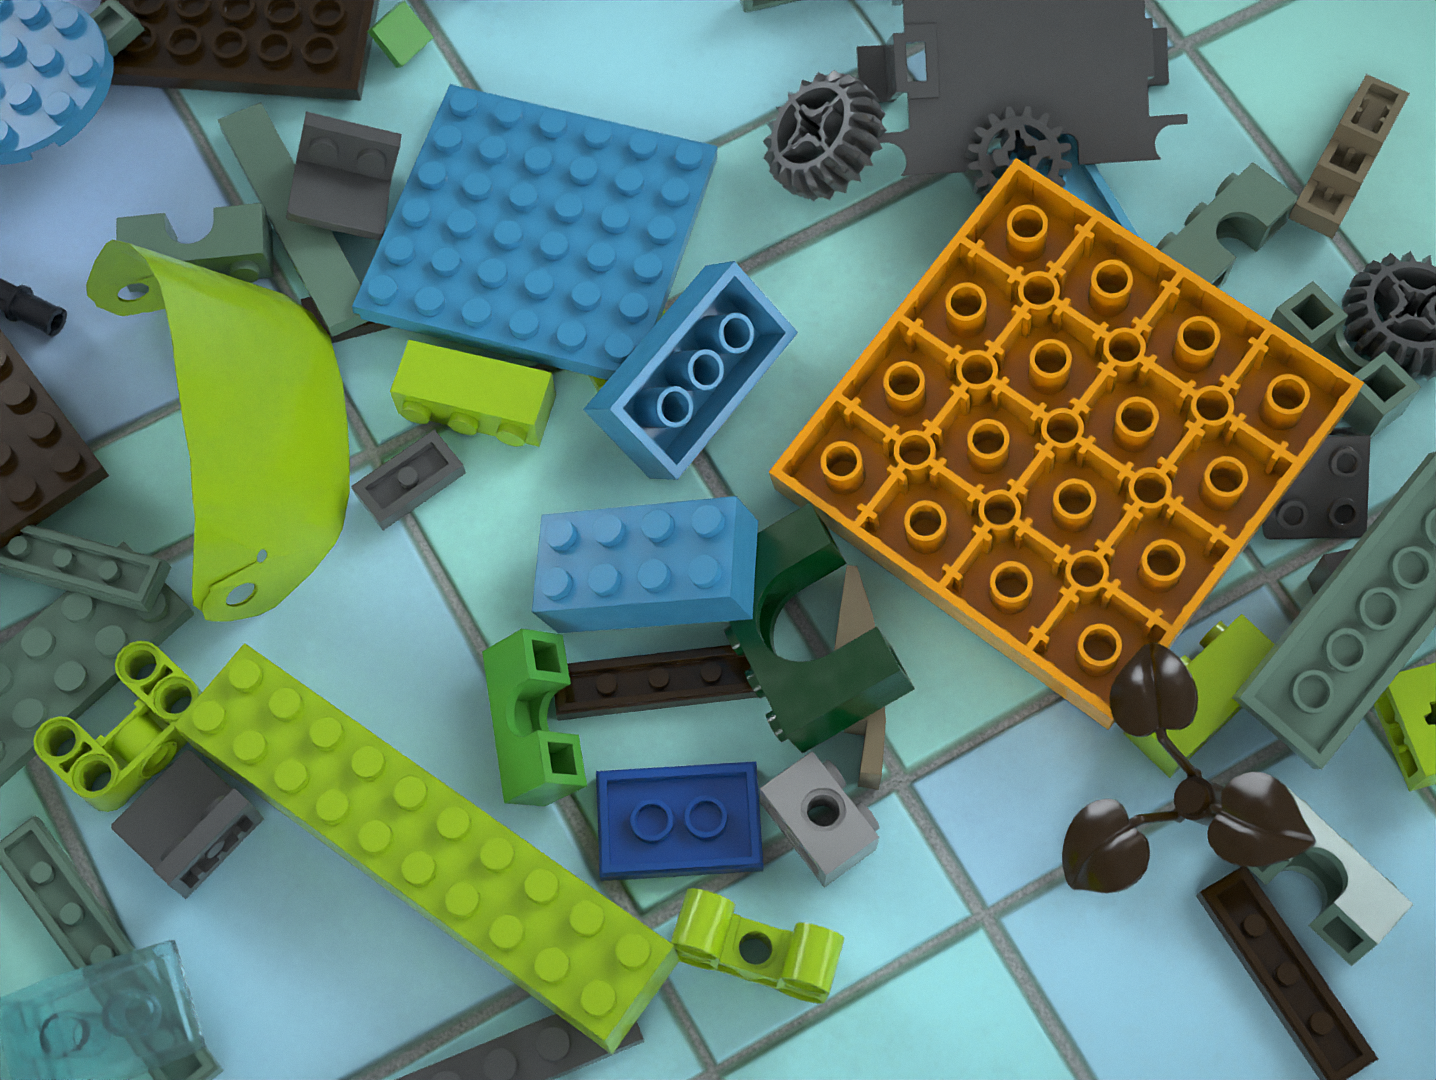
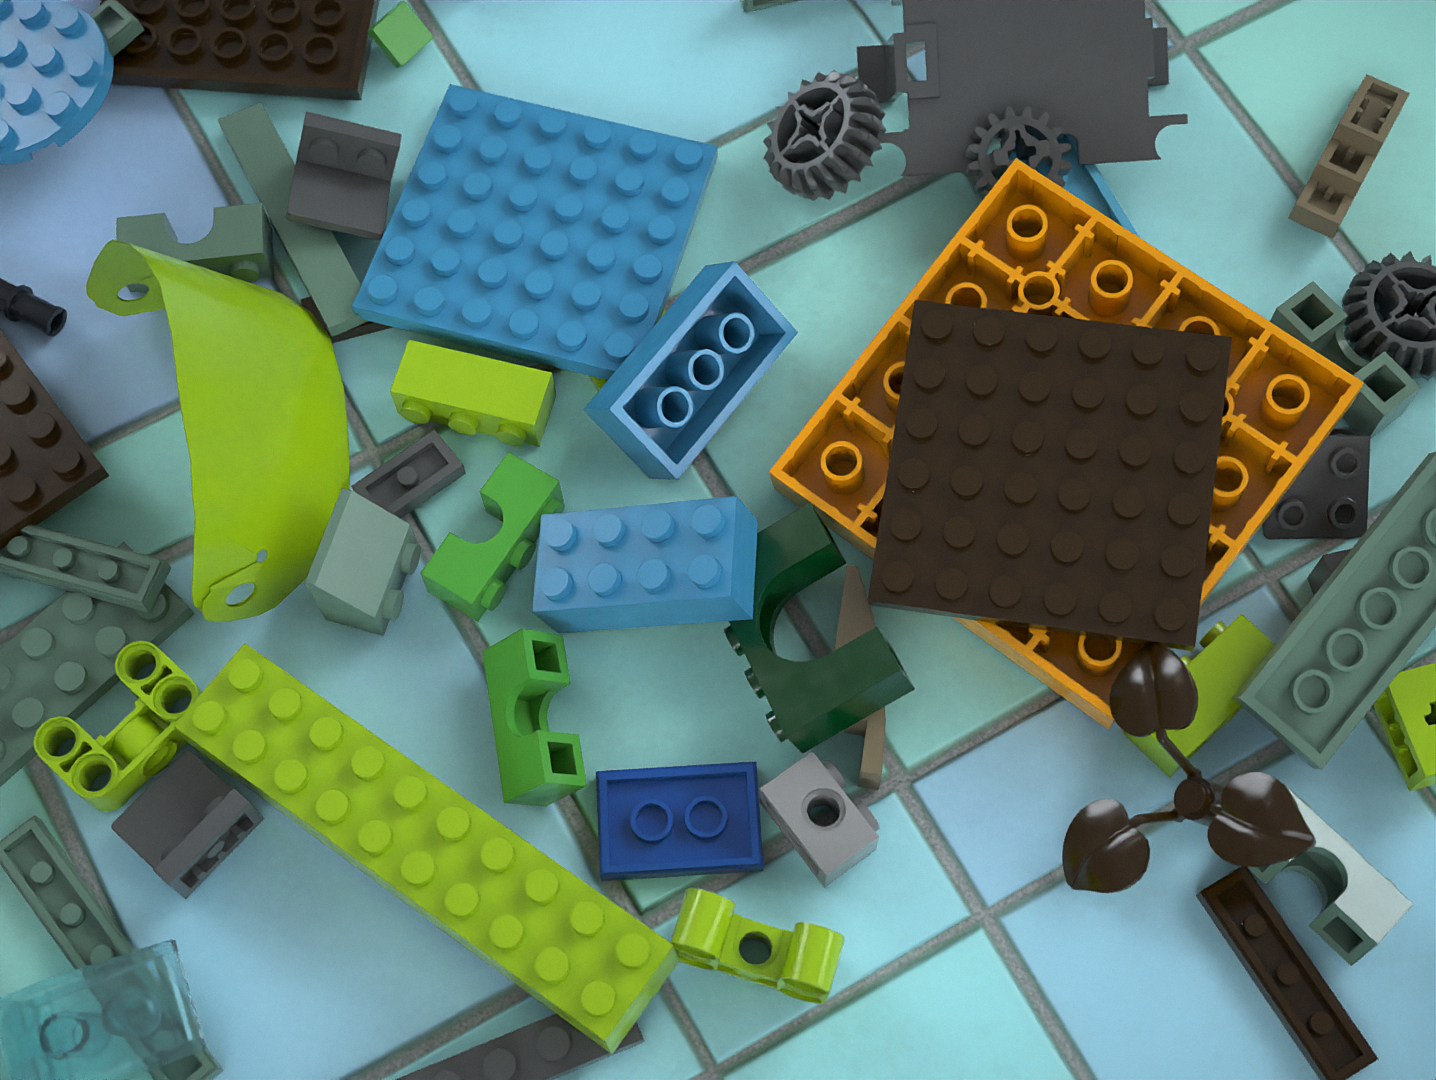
dark brown tile [554,645,766,721] -> none
sand green arch [1156,162,1298,288] -> none
none -> sand green slope [305,488,421,636]
none -> bright green arch [420,452,564,622]
none -> dark brown plate [867,300,1232,651]

